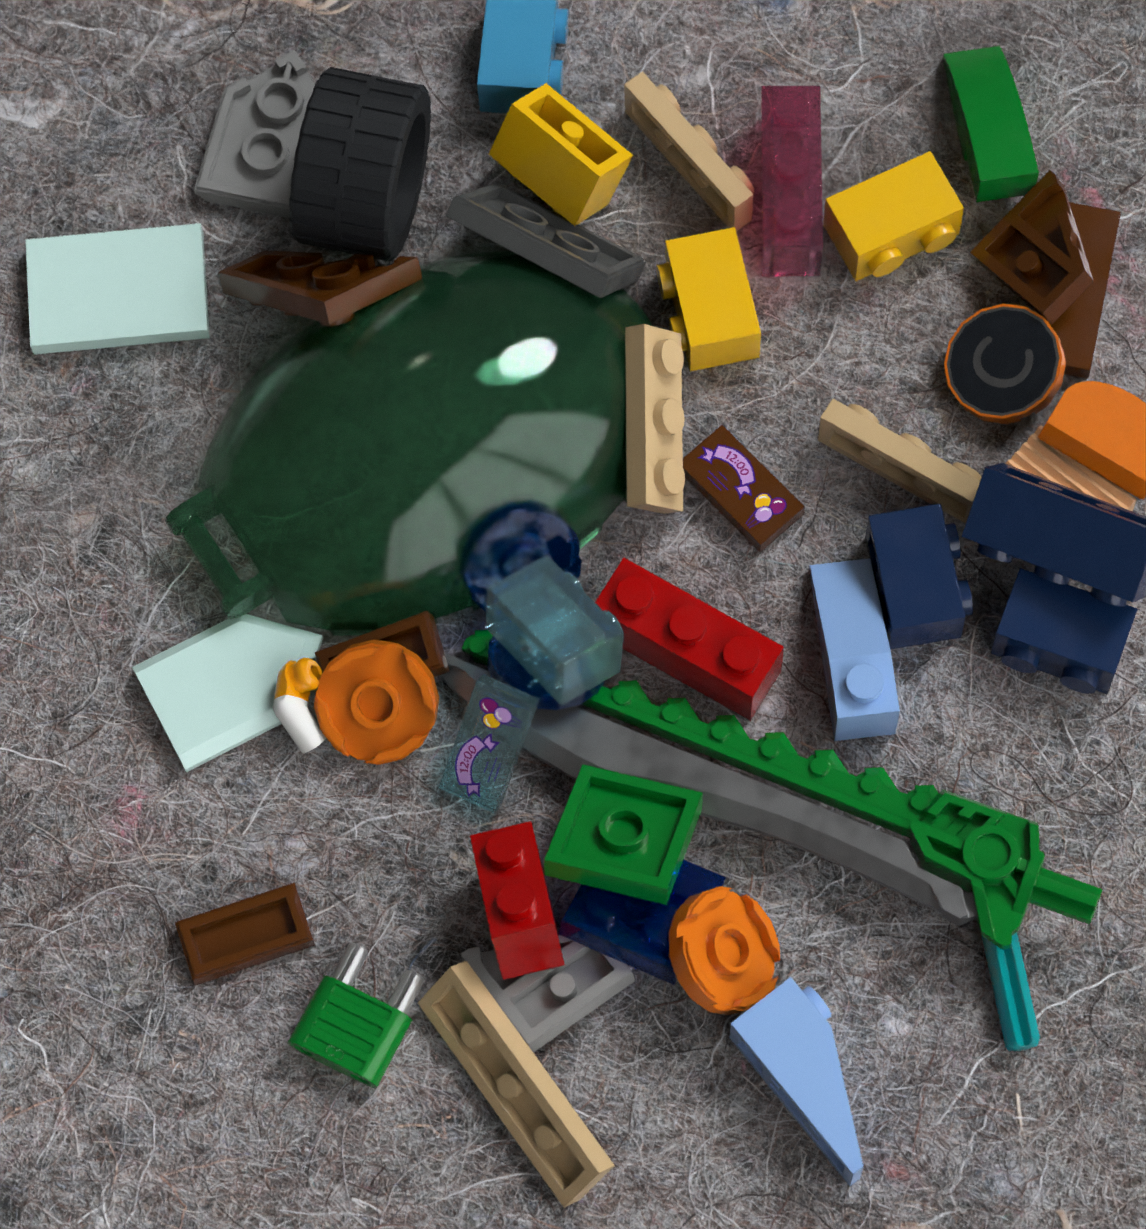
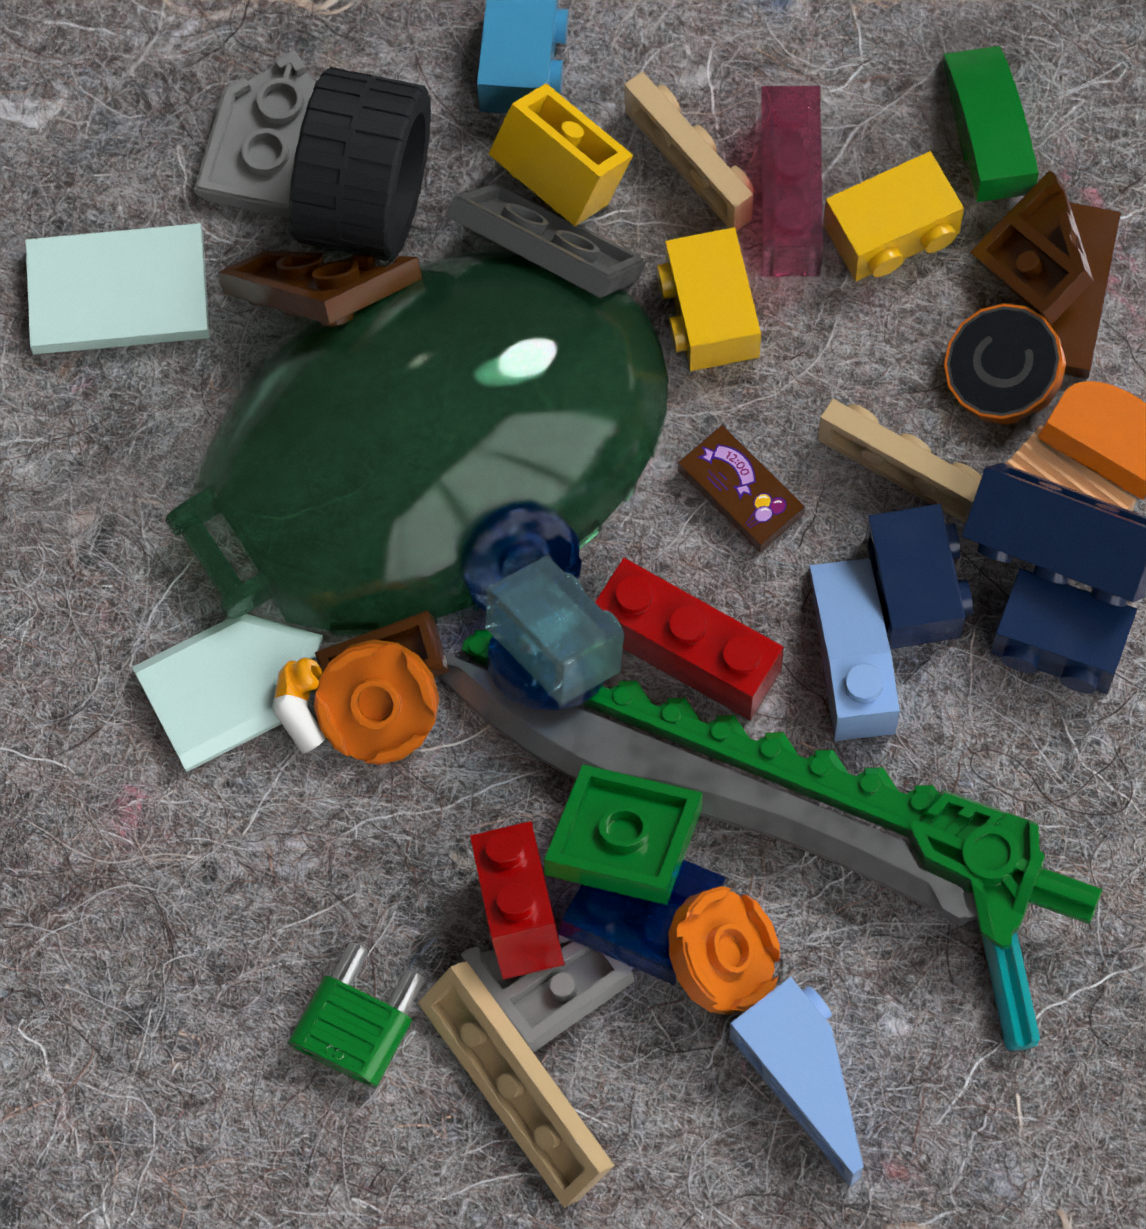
reddish brown tile [175,883,315,986] -> none
clear light blue tile [439,674,540,813] -> none
tan plate [625,324,685,514] -> none

